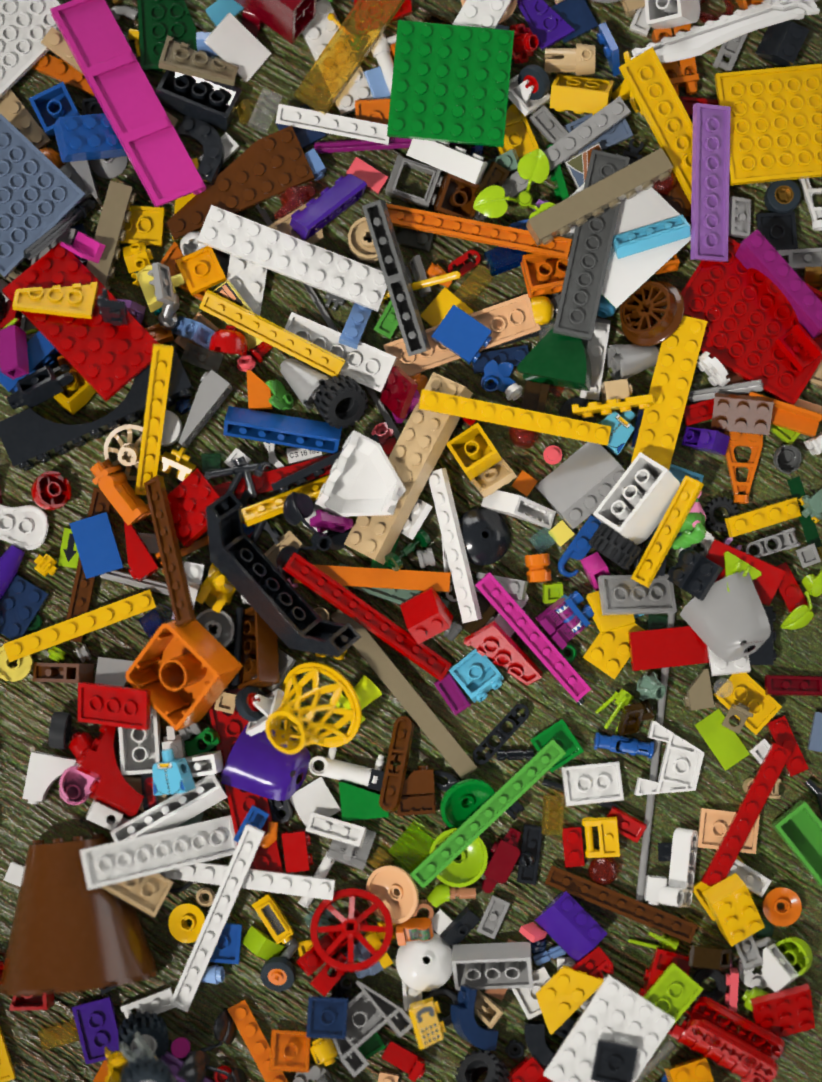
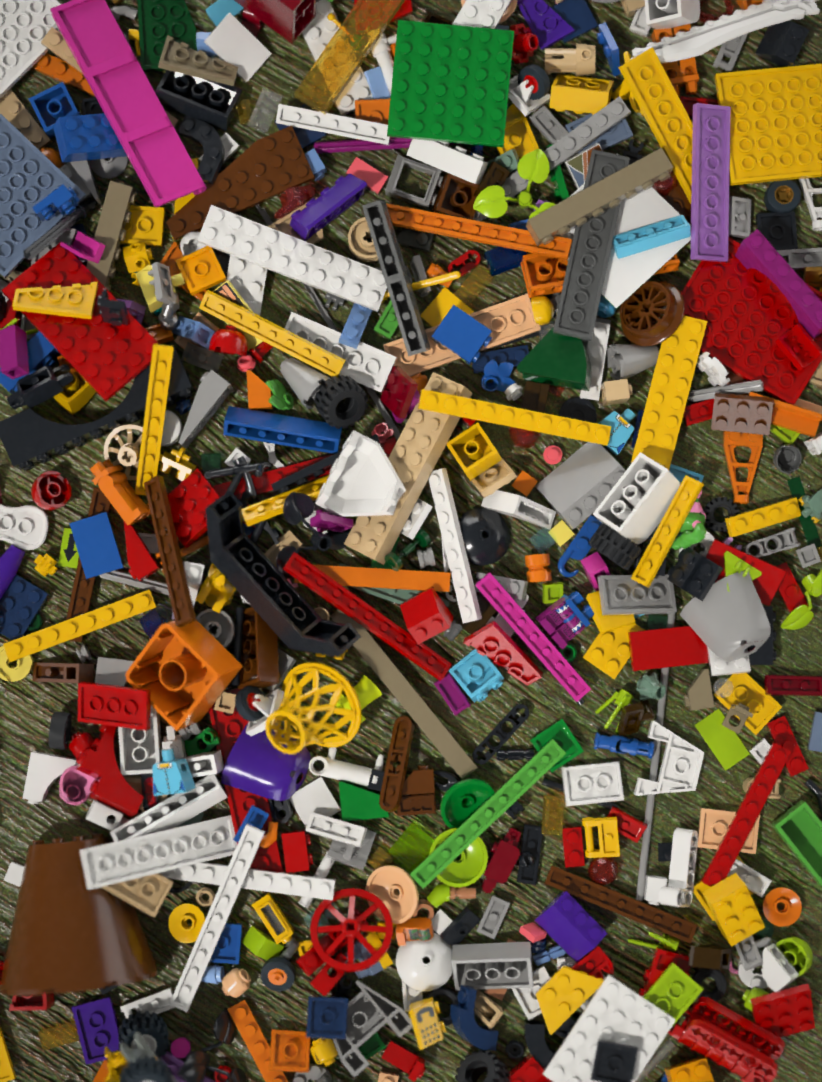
lime plate [47,646,66,663] -> none
white sticker [286,447,323,463] -> none
yellow wing [572,394,656,419] -> none
dark purple slope [682,427,730,455] -> none
coral plate [724,967,739,1012] -> none
none -> blue plate [32,184,80,222]
none -> light nougat head [222,968,251,998]

